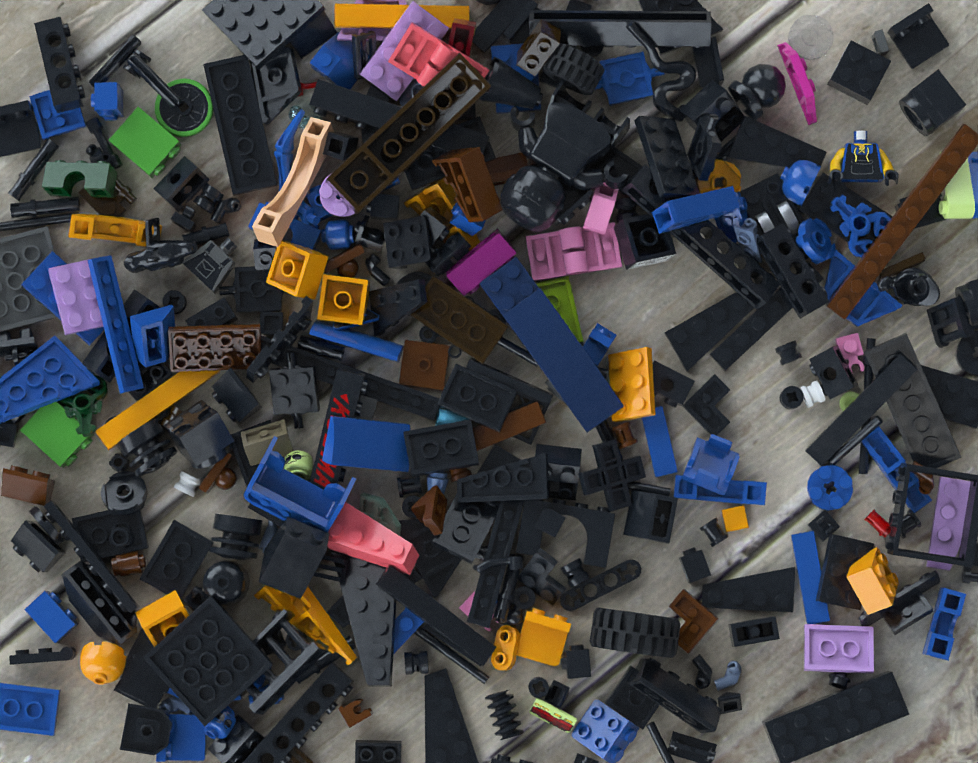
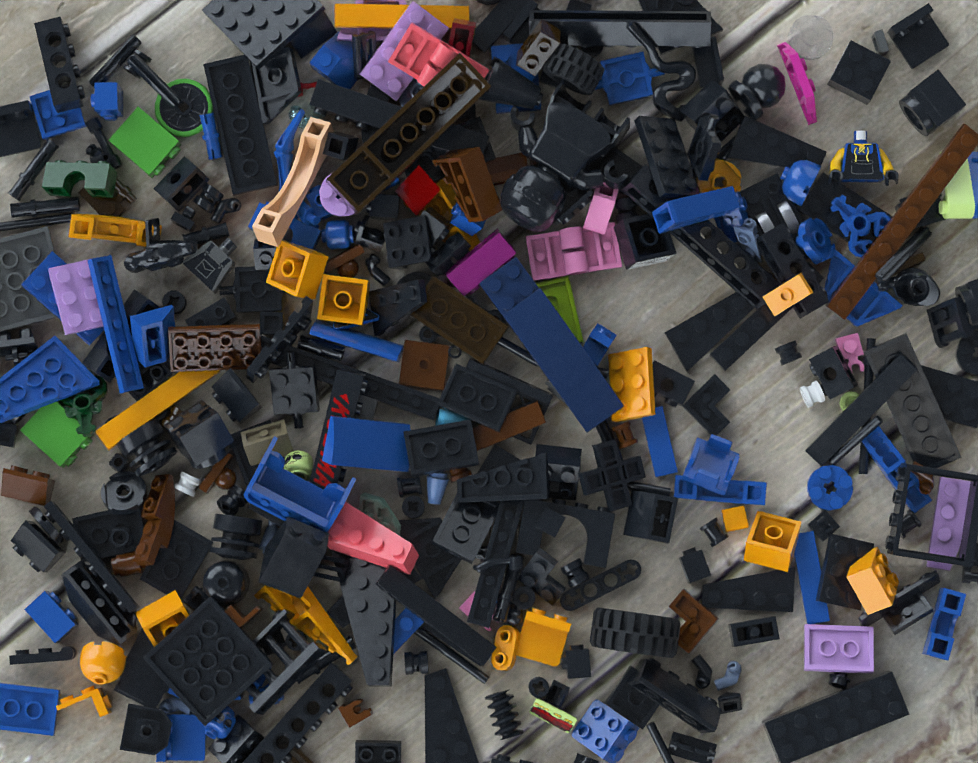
reddish brown slope [411,485,448,536] -> none
black wheel [779,386,804,409] -> none
red pin [864,509,891,538] -> none
none -> light orange bracket [56,685,113,717]
none -> reddish brown slope [133,474,175,566]
none -> blue pin [199,113,223,160]
none -> black wheel [217,485,248,516]
none -> reddish brown panel [225,605,263,628]
none -> red sticker [395,165,441,215]
none -> light orange slope [744,511,802,572]
none -> light orange plate [763,273,813,316]
none -> black axle [875,226,932,283]

